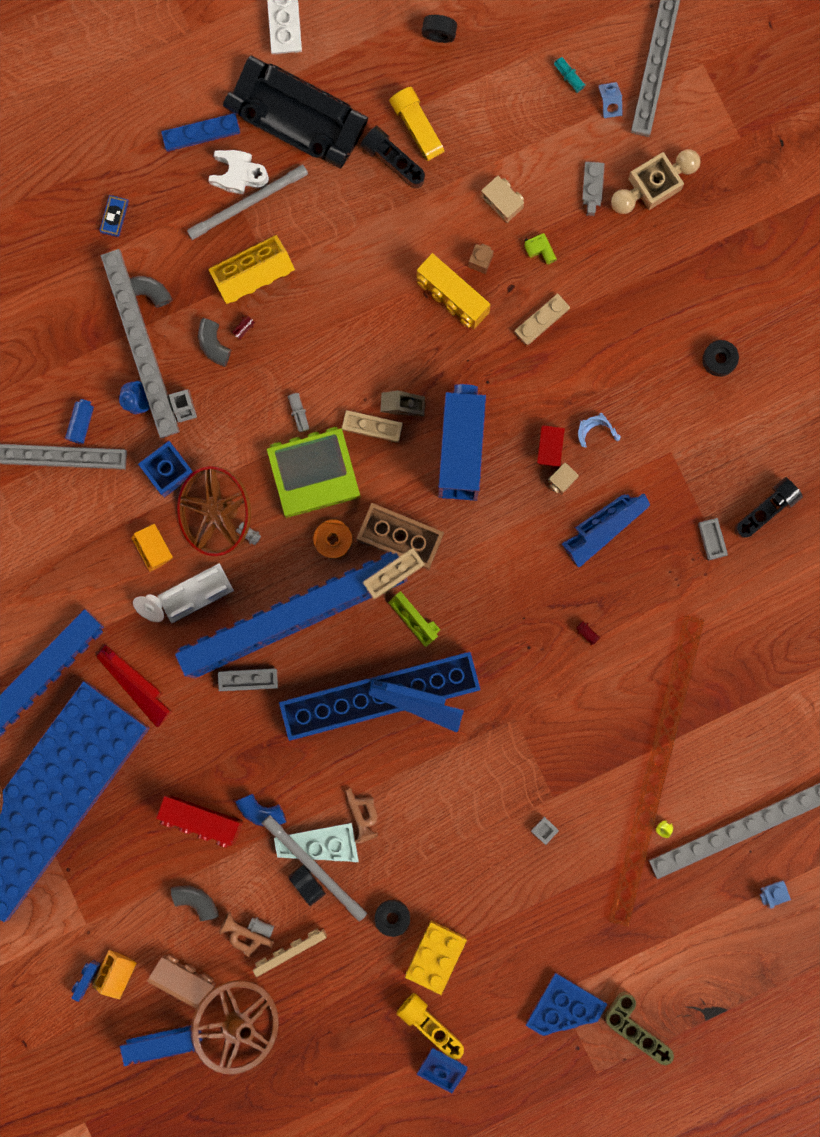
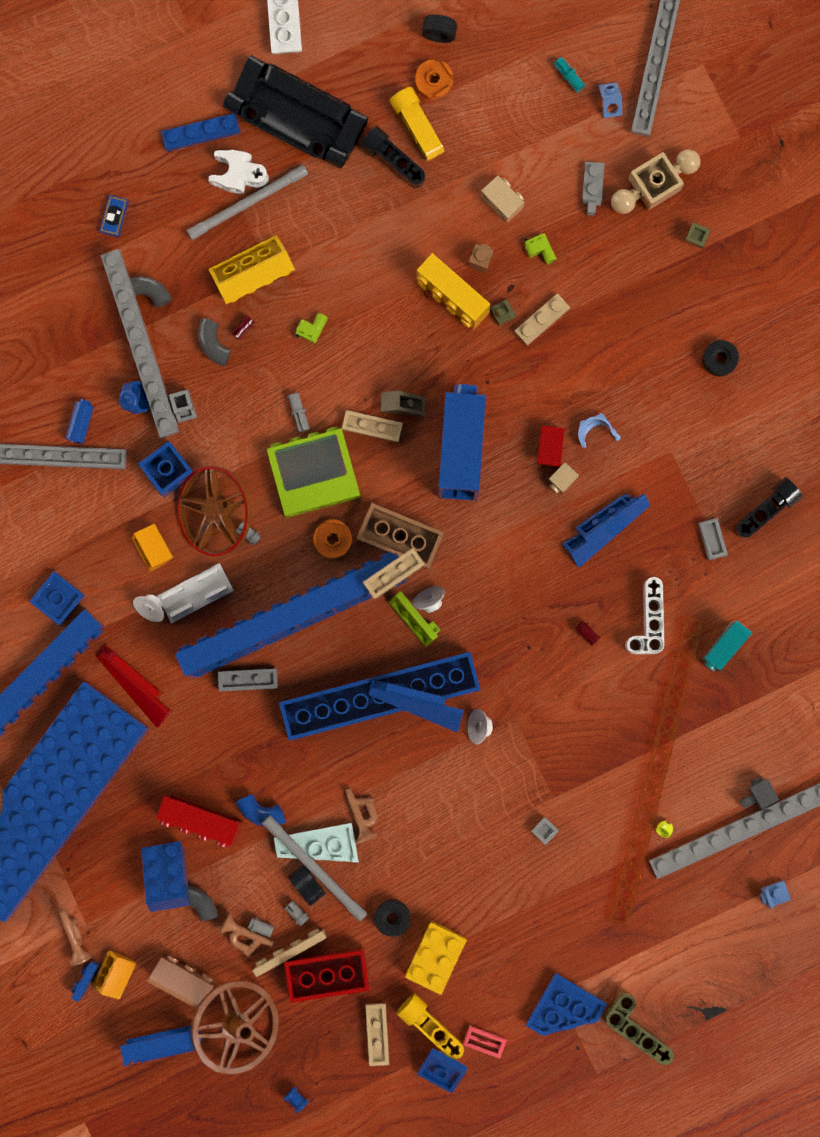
none -> blue plate [29,571,85,626]
none -> nougat piece [59,910,92,966]
none -> blue brick [141,841,190,912]
none -> blue bush [283,1086,309,1114]
none -> red brick [284,948,370,1003]
none -> light grey pin [285,900,309,926]
none -> lime piece [295,313,328,344]
none -> tan plate [366,1003,389,1066]
none -> white piece [412,586,445,613]
none -> orange plate [415,60,453,100]
none -> coral tile [463,1025,507,1059]
none -> white piece [468,709,493,744]
none -> olive tile [490,299,516,326]
none -> white beam [625,577,664,655]
none -> olive tile [685,222,711,249]
none -> teal slope [702,620,753,672]
none -> dark grey brick [740,777,779,809]

